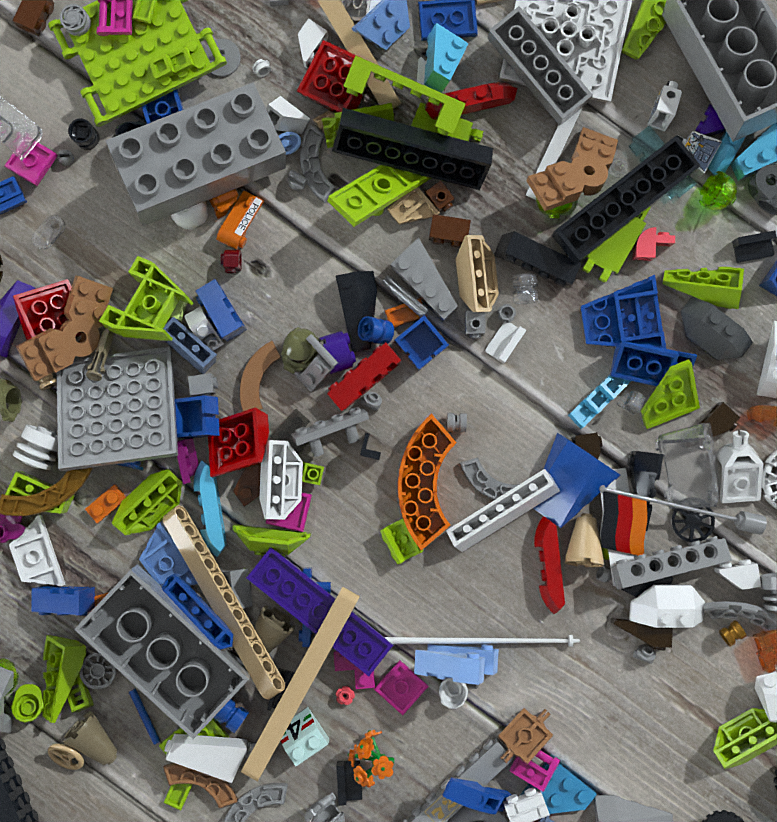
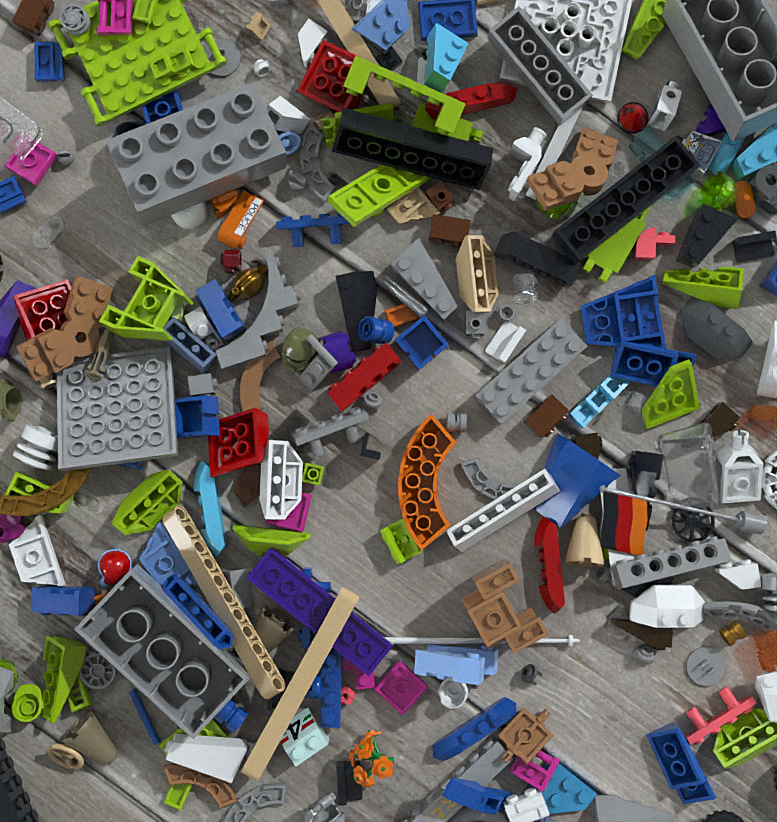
black wheel [68,118,99,150] -> none
orange plate [85,484,126,524] -> none
magenta bracket [177,438,199,484] -> none
none -> blue plate [34,42,64,82]
none -> red piece [97,549,132,587]
none -> light grey arch [216,252,301,371]
none -> pearl gold hat [228,265,268,303]
none -> tan tile [245,12,271,41]
none -> blue plate [276,213,350,247]
none -> blue plate [304,648,343,728]
none -> black tile [376,46,403,71]
none -> blue brick [432,697,516,761]
none -> medium nougat piece [460,558,549,654]
none -> light grey brick [474,318,587,425]
none -> white plate [508,127,547,201]
none -> dark grey plate [521,664,542,685]
none -> reddish brown brick [524,394,569,438]
none -> red hat [617,102,649,134]
none -> blue slope [647,722,716,804]
none -> black wedge [676,204,738,268]
none -> coral plate [684,686,757,745]
none -> light grey piece [686,647,725,686]
none -> orange tile [731,181,756,219]

